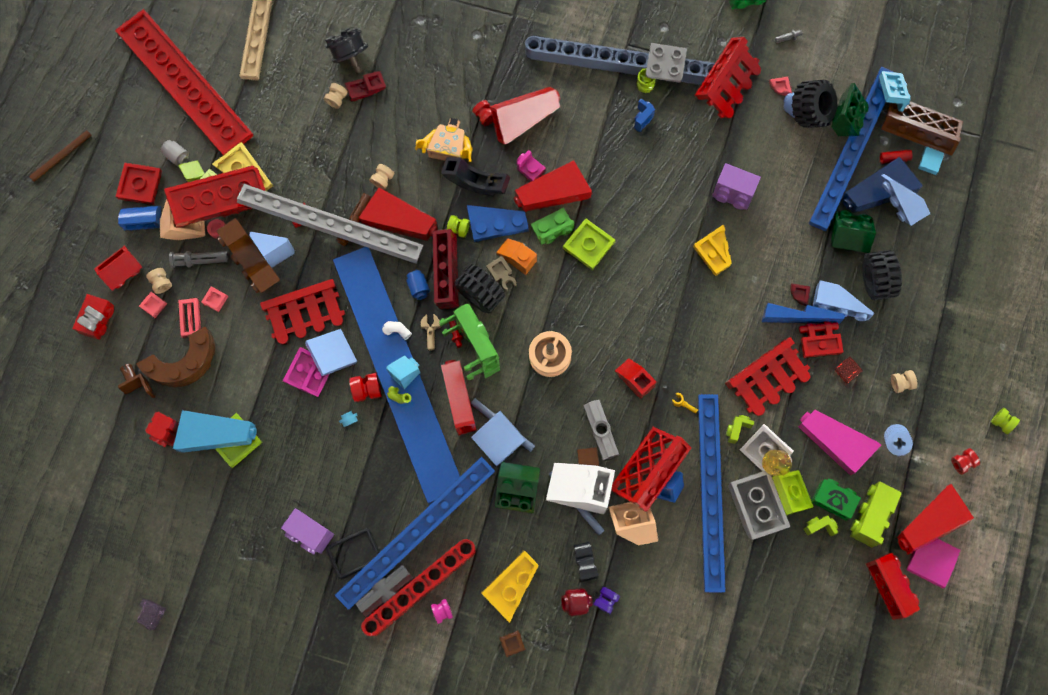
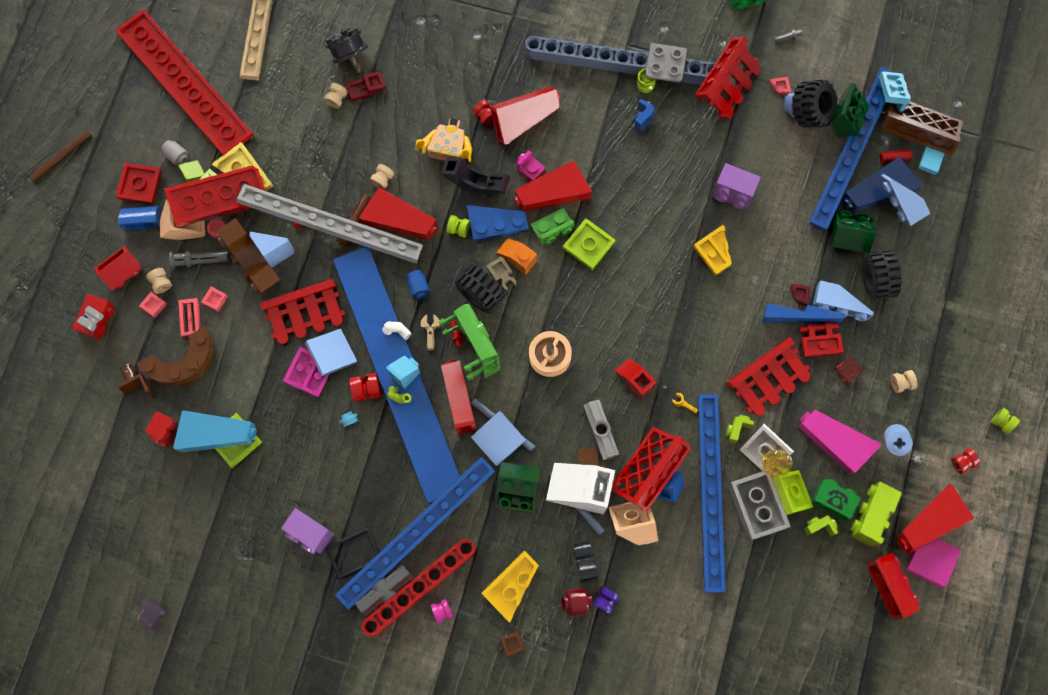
dark red brick [433,229,459,310] -> none

